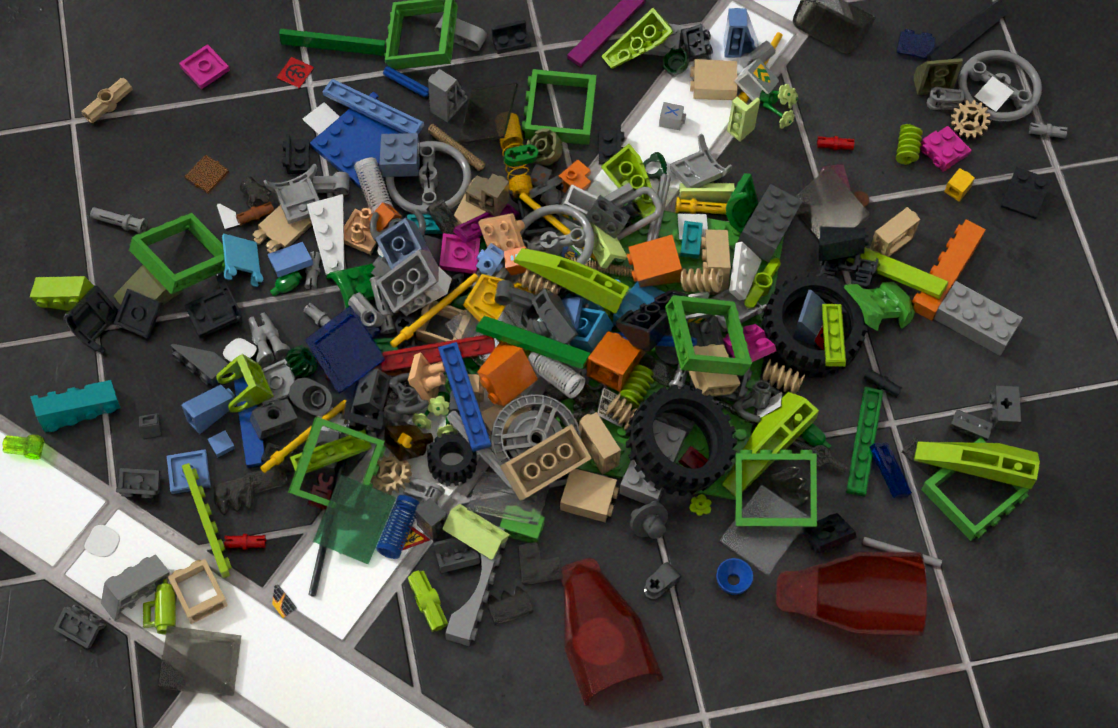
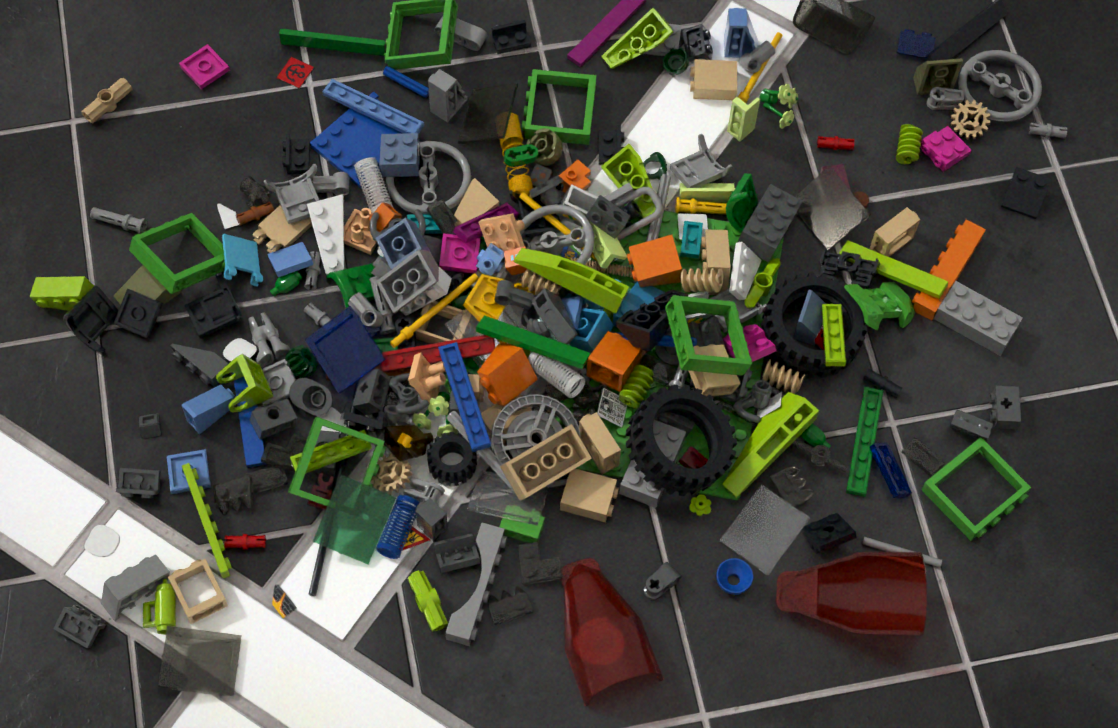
clear neon green piece [2,435,45,460] -> none
teal wedge [30,380,121,433] -> none
clear orange piece [185,155,229,193] -> none
medium blue tile [208,430,235,458] -> none
yellow bar [260,400,347,473] -> none
white sticker [302,102,340,134] -> none
tan piece [428,124,485,171] -> none
yellowish green panel [443,504,510,560] -> none
dark tan brick [465,173,509,216] -> none
tan piece [606,393,637,430] -> none
dark grey plate [630,501,668,539] -> none
light grey brick [659,102,687,131] -> none
piece [734,58,779,101] -> none
bright green window [736,450,817,527] -> none
black slope [819,226,869,261] -> none
lime wedge [914,442,1040,489] -> none
yellow brick [944,168,975,202] -> none
white sticker [974,76,1014,112] -> none

